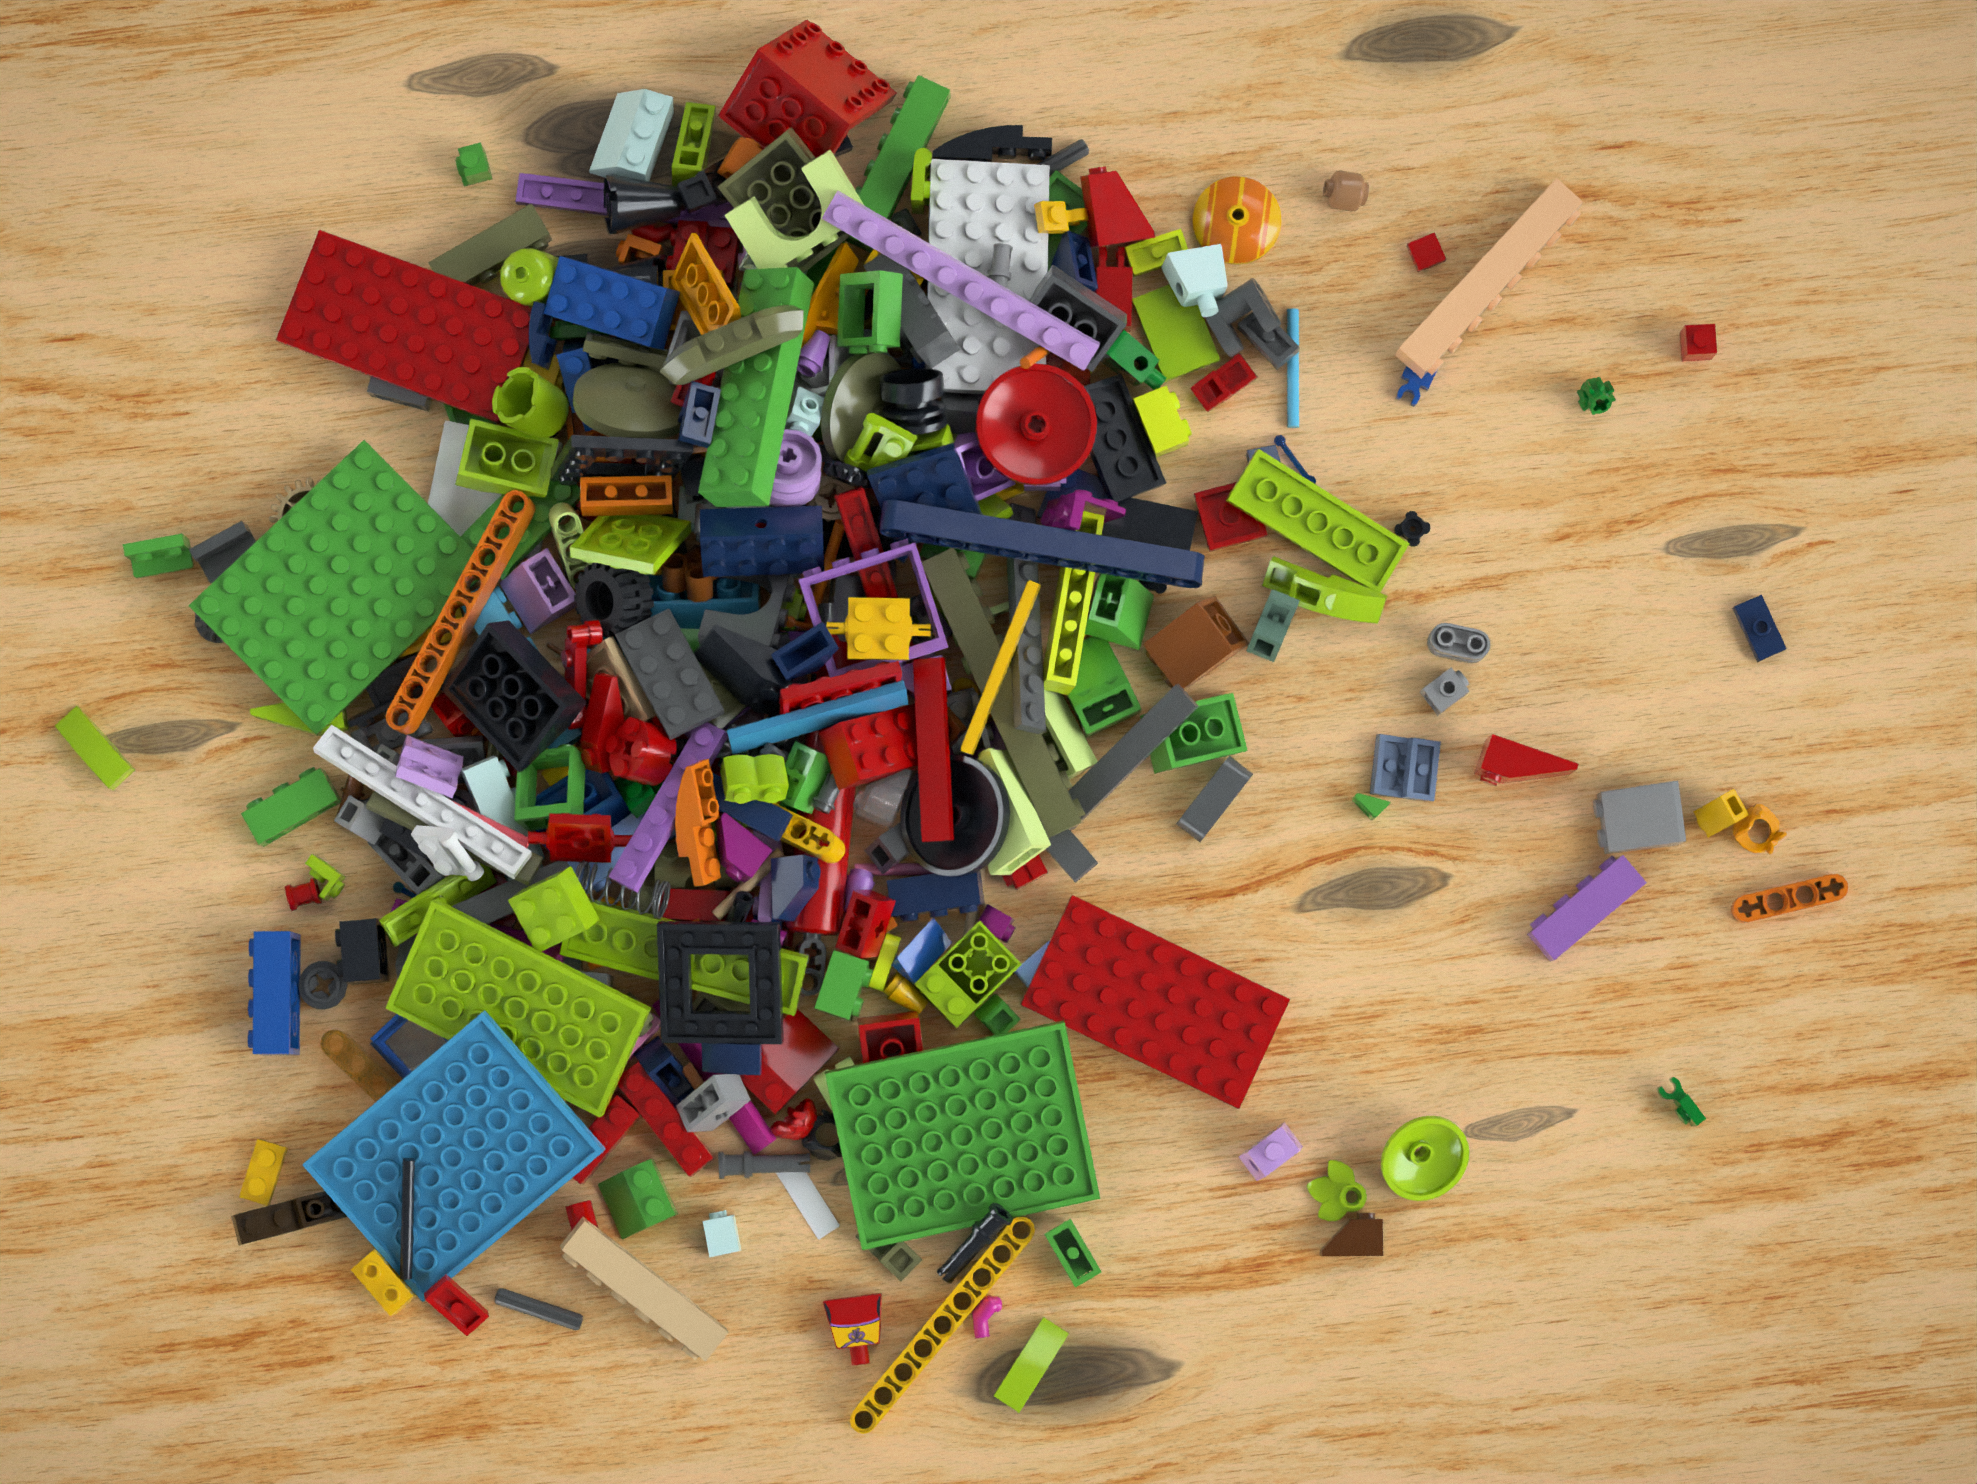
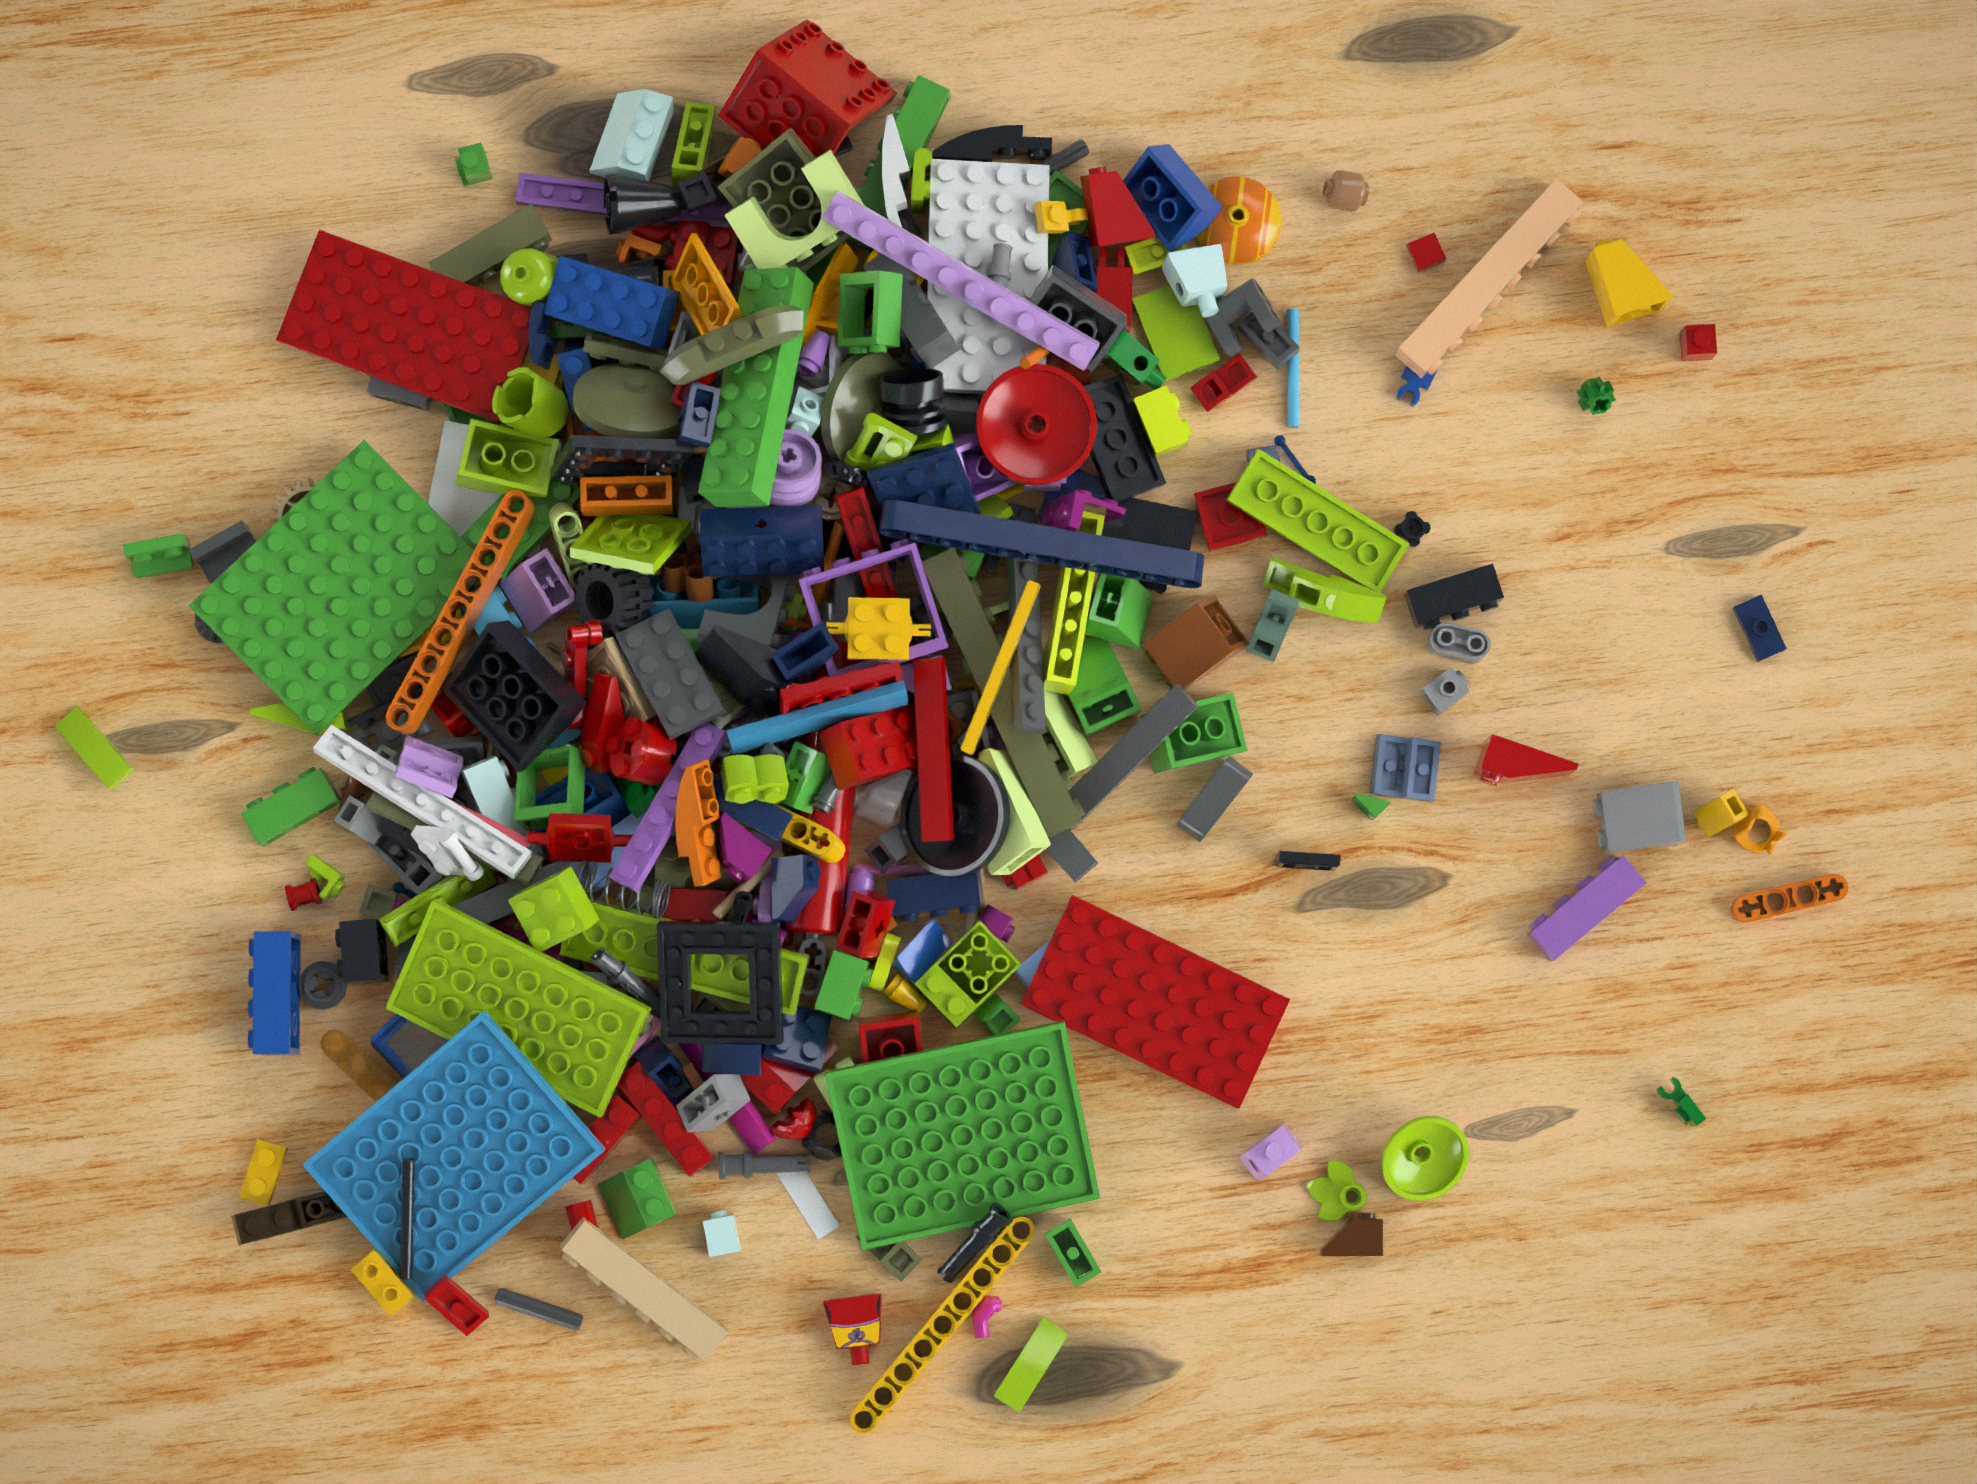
none -> olive plate [359,884,399,919]
none -> dark grey pin [590,947,660,1014]
none -> dark blue plate [762,1006,832,1074]
none -> white slope [882,114,910,227]
none -> black tile [985,554,999,575]
none -> blue slope [1123,144,1223,252]
none -> black tile [1275,851,1341,871]
none -> black brick [1404,563,1504,630]
none -> yellow slope [1585,238,1673,328]

